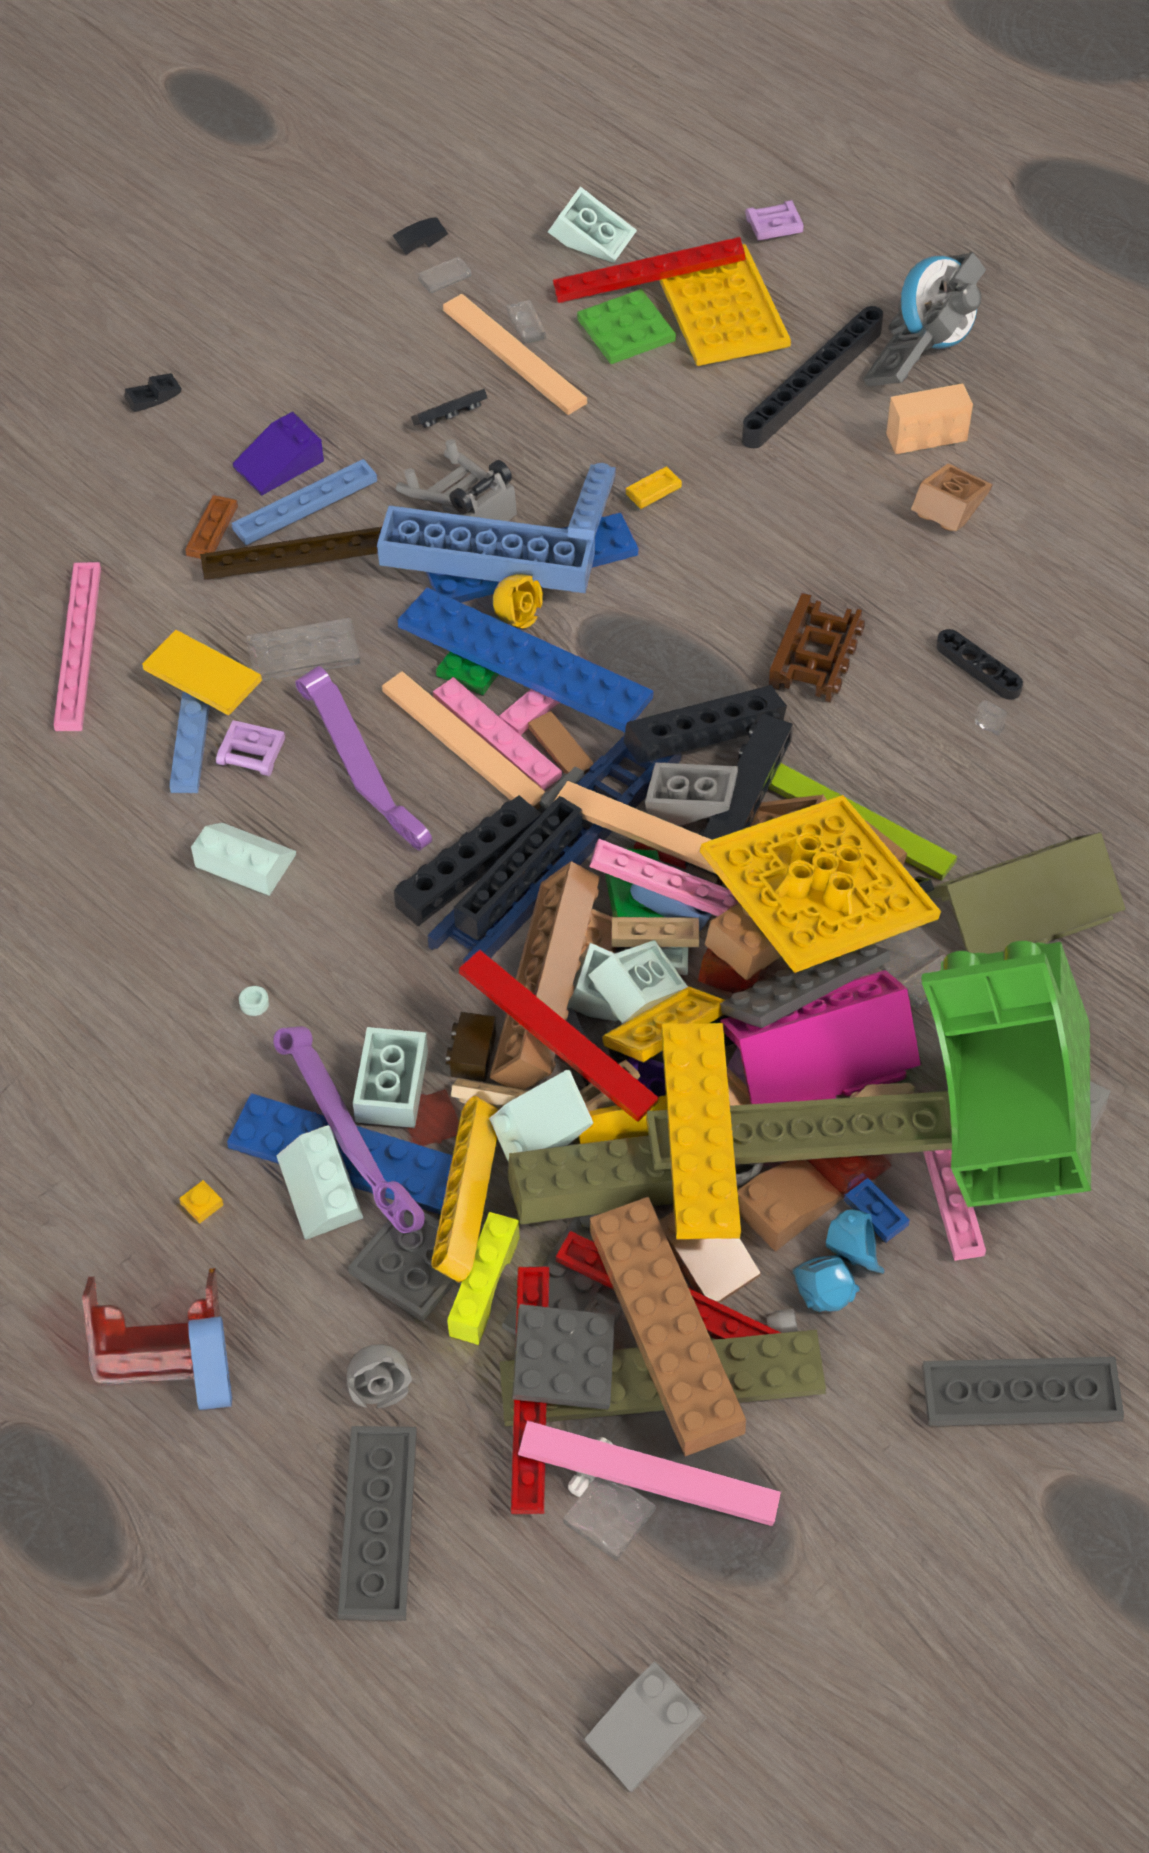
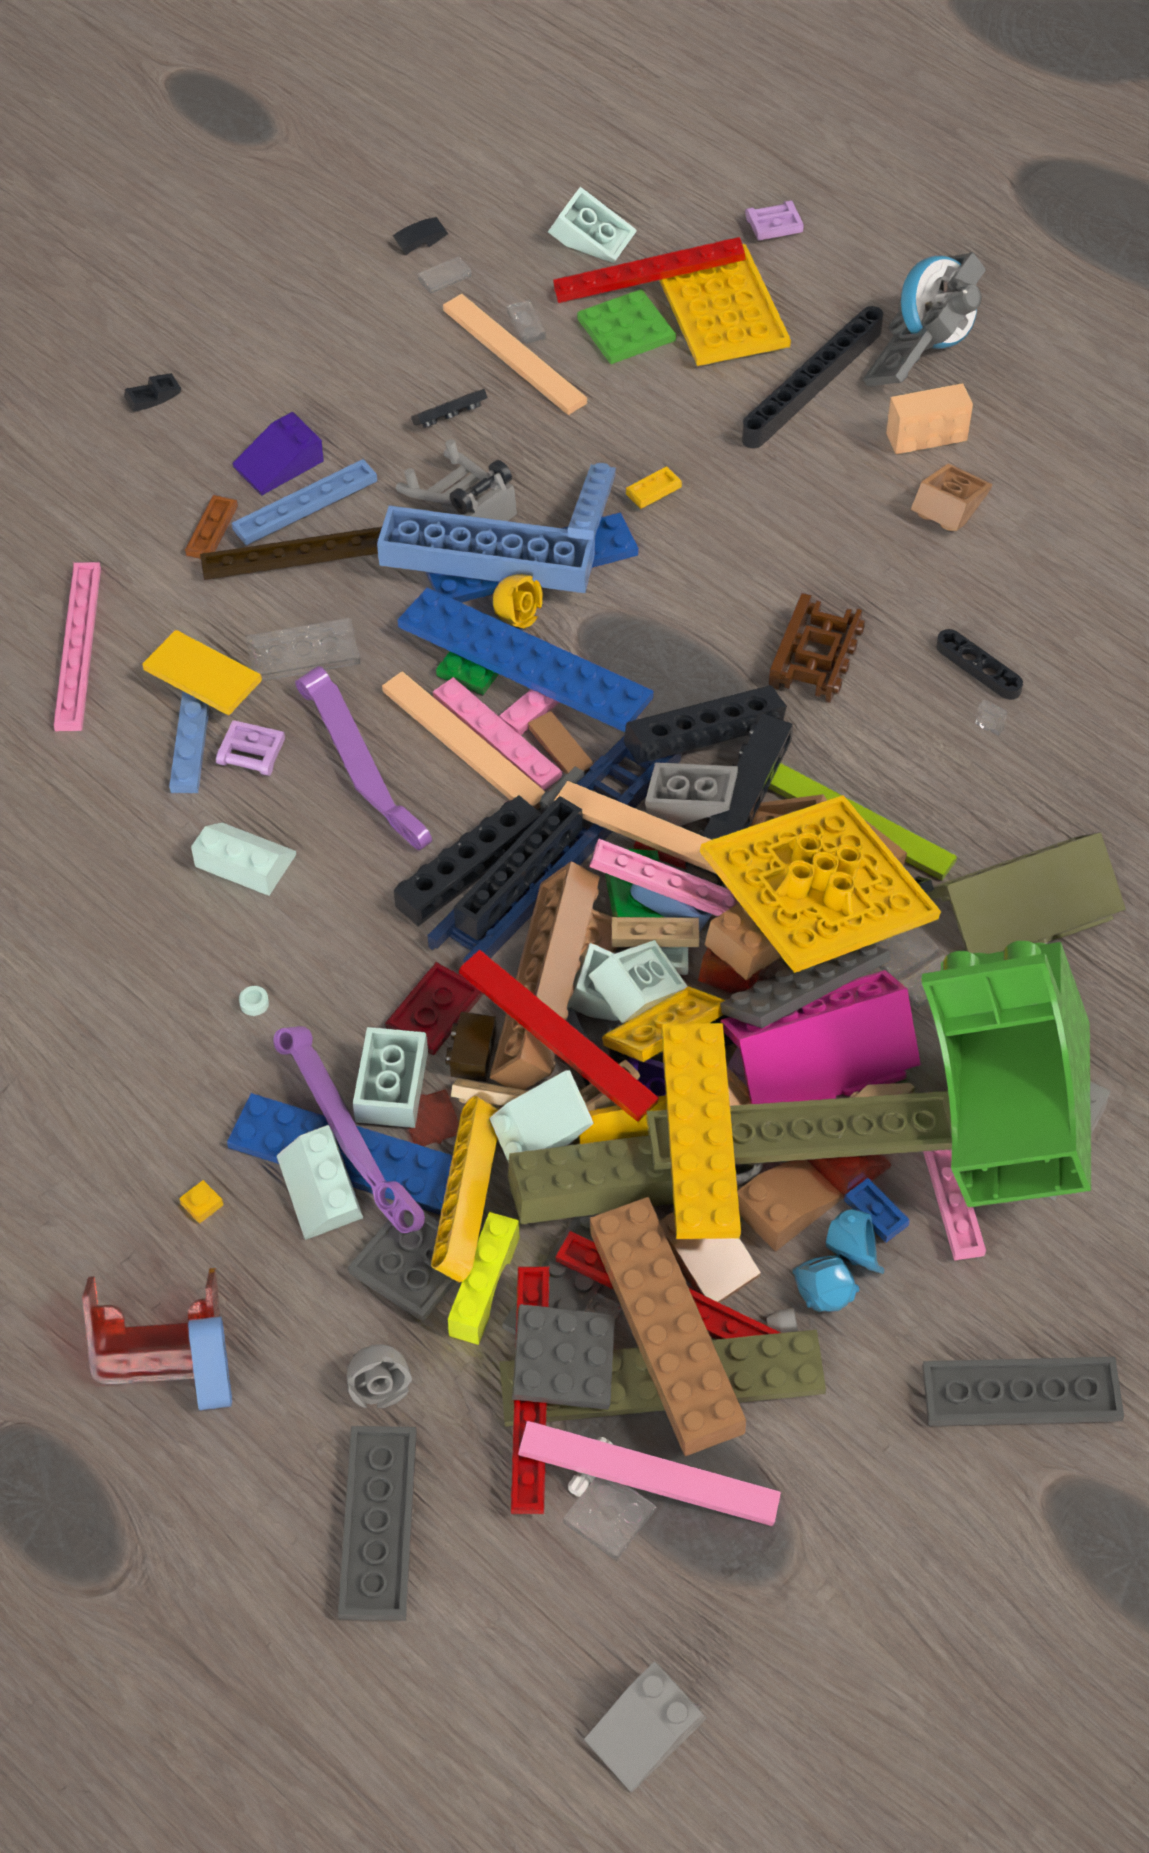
none -> dark red tile [385,962,484,1056]

